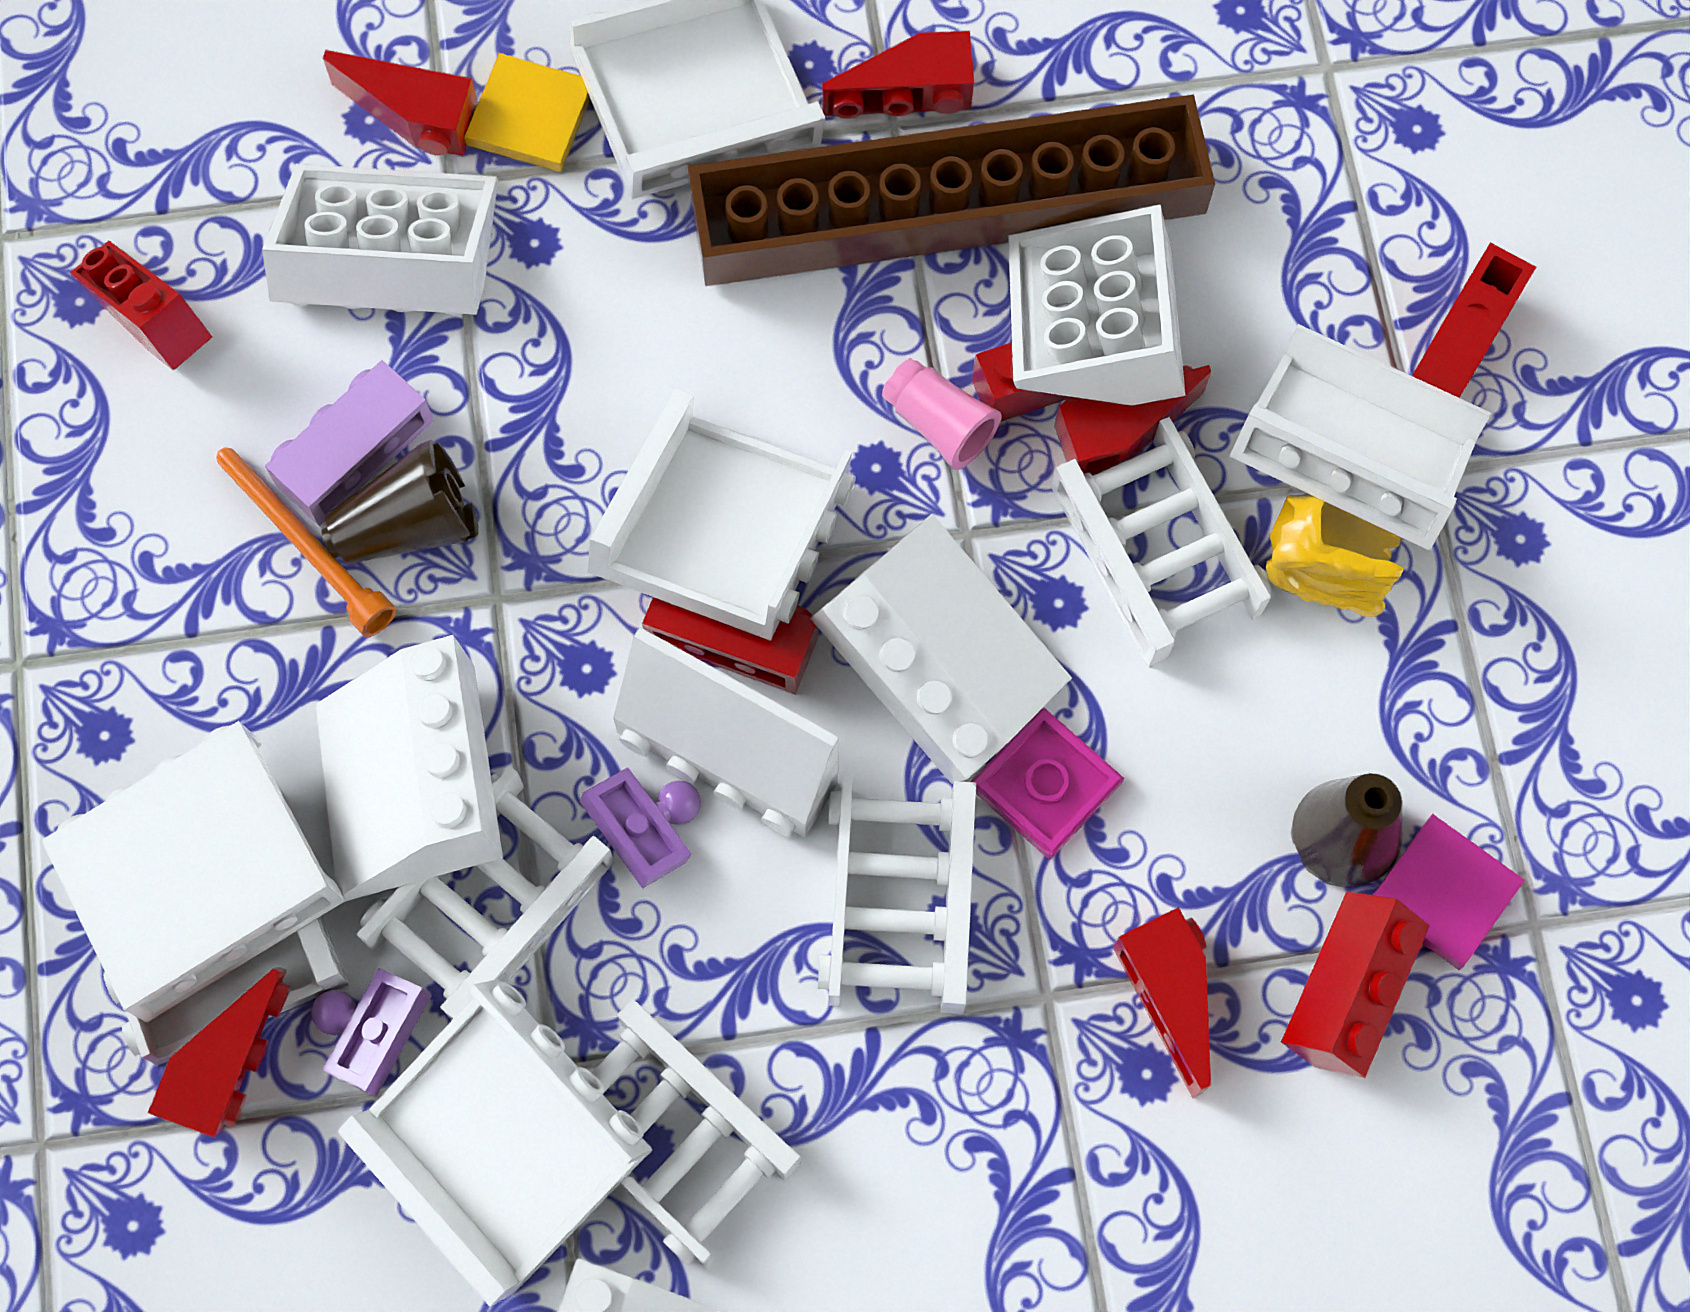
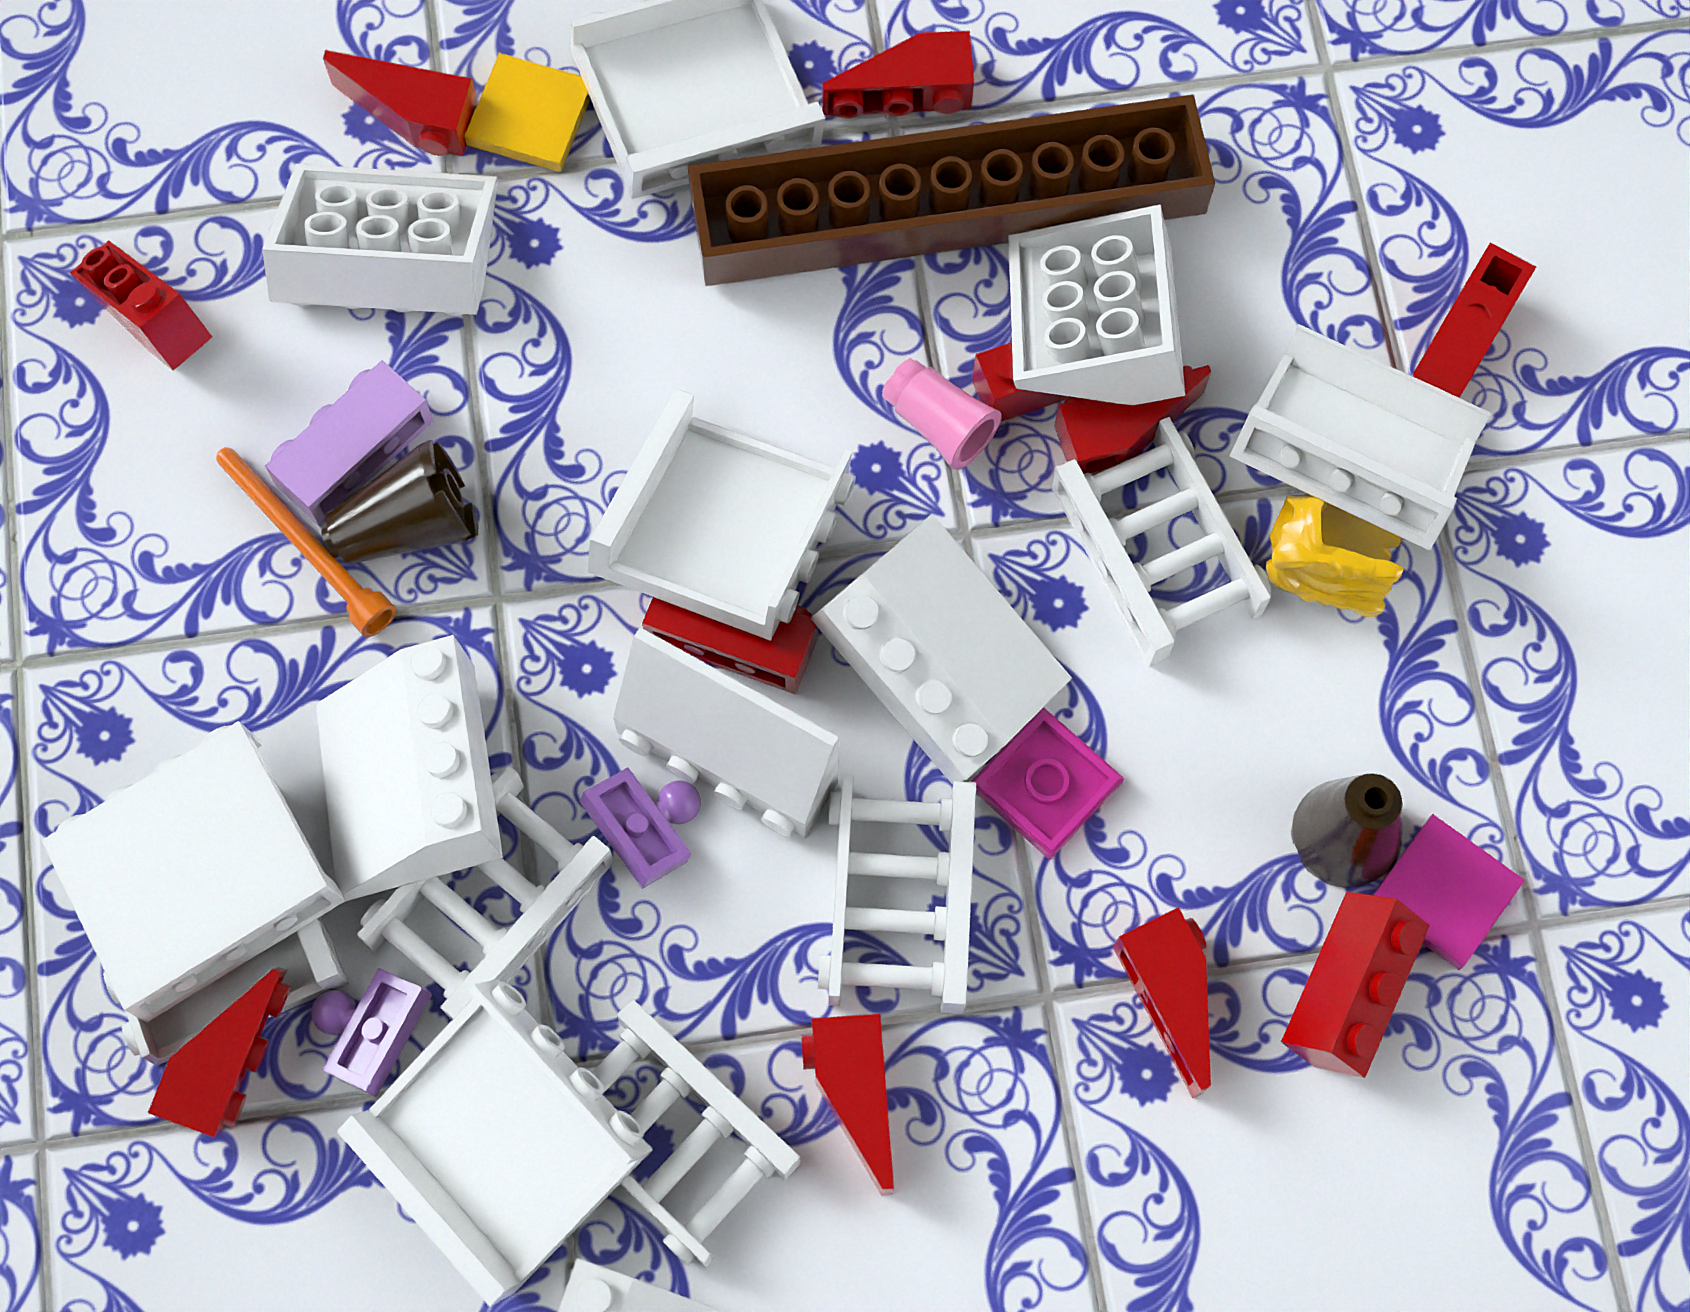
none -> red slope [801,1013,894,1195]

